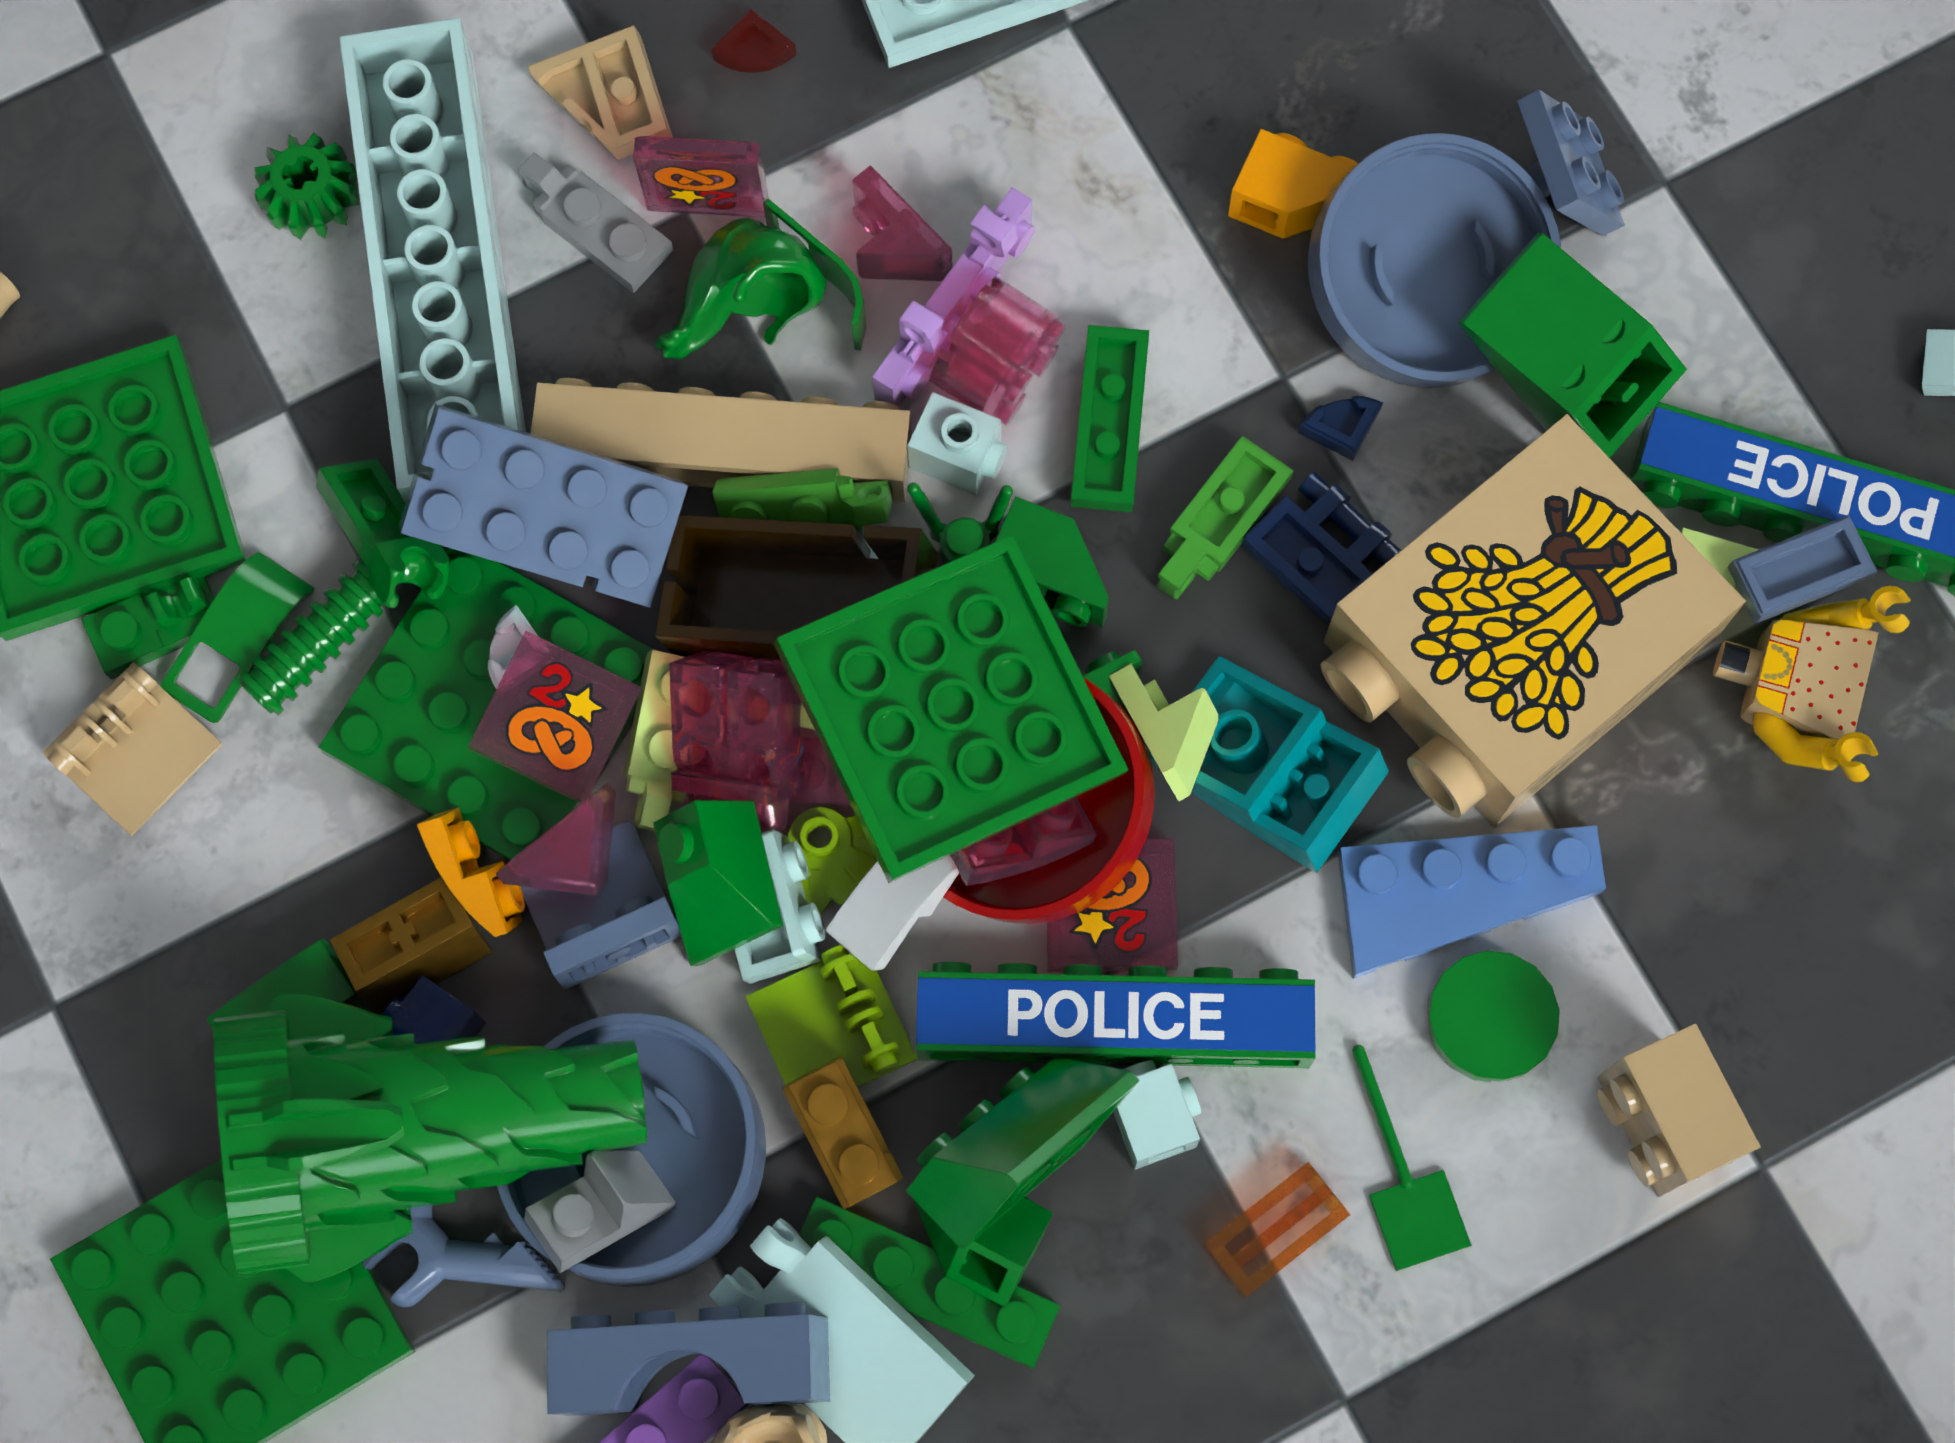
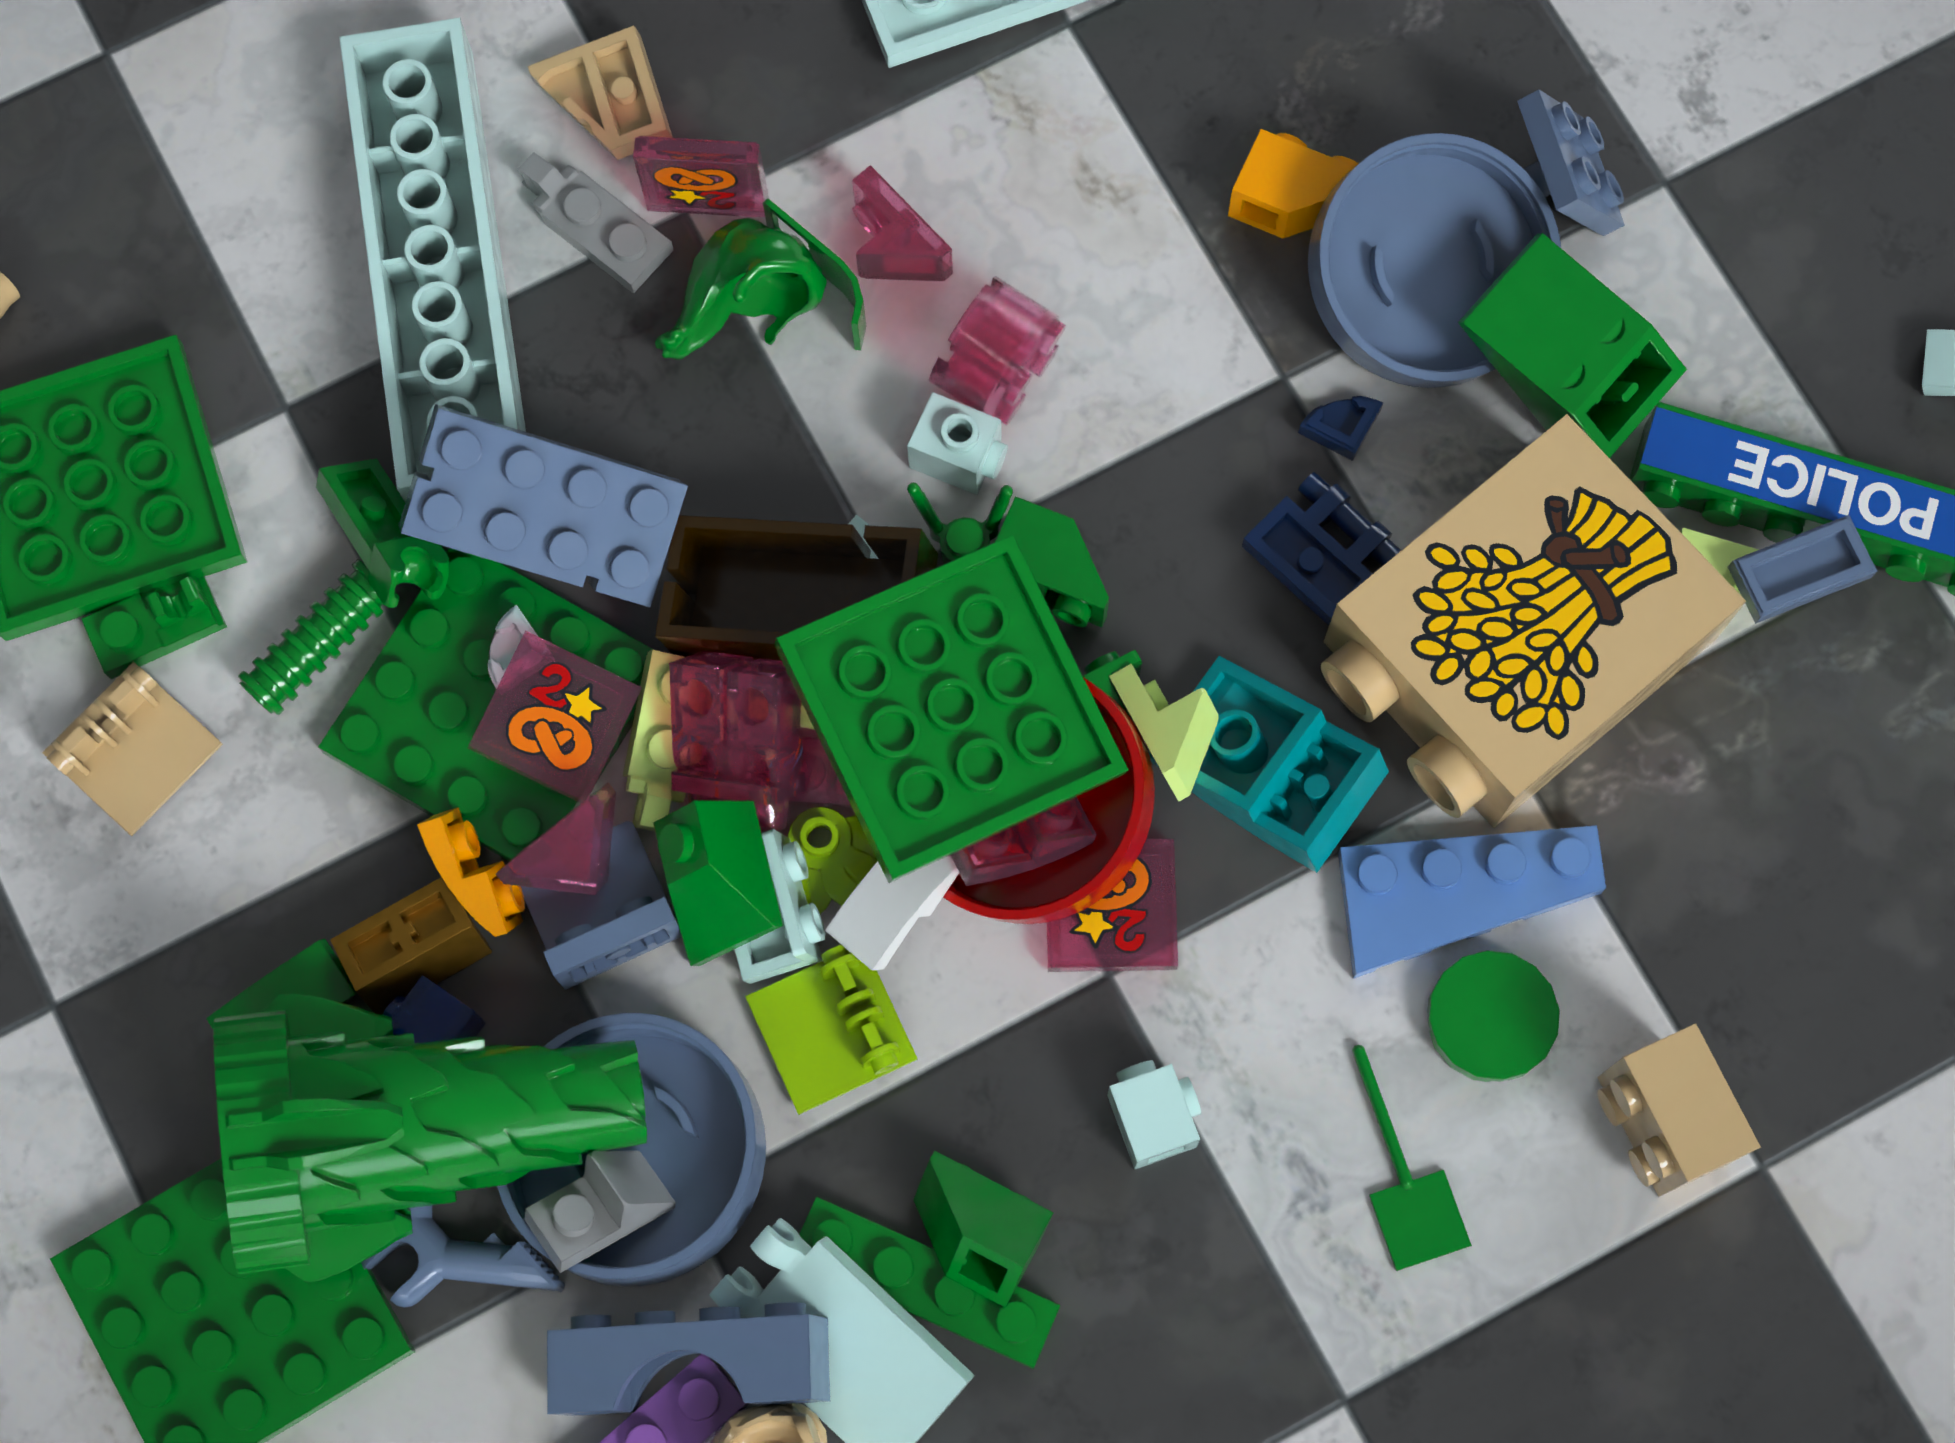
green piece [160,551,315,723] -> none
green gear [254,132,359,240] -> none
tan brick [531,378,912,502] -> none
clear red tile [711,9,797,73] -> none
bright green hinge [712,468,893,531] -> none
pearl gold brick [782,1056,903,1210] -> none
lavender hinge [872,187,1035,407] -> none
green slope [906,1057,1140,1251] -> none
brick [916,962,1316,1069] -> none
green plate [1070,325,1150,513] -> none
bright green hinge [1156,436,1293,601] -> none
clear orange tile [1203,1162,1350,1299] -> none
torso [1713,585,1911,782] -> none

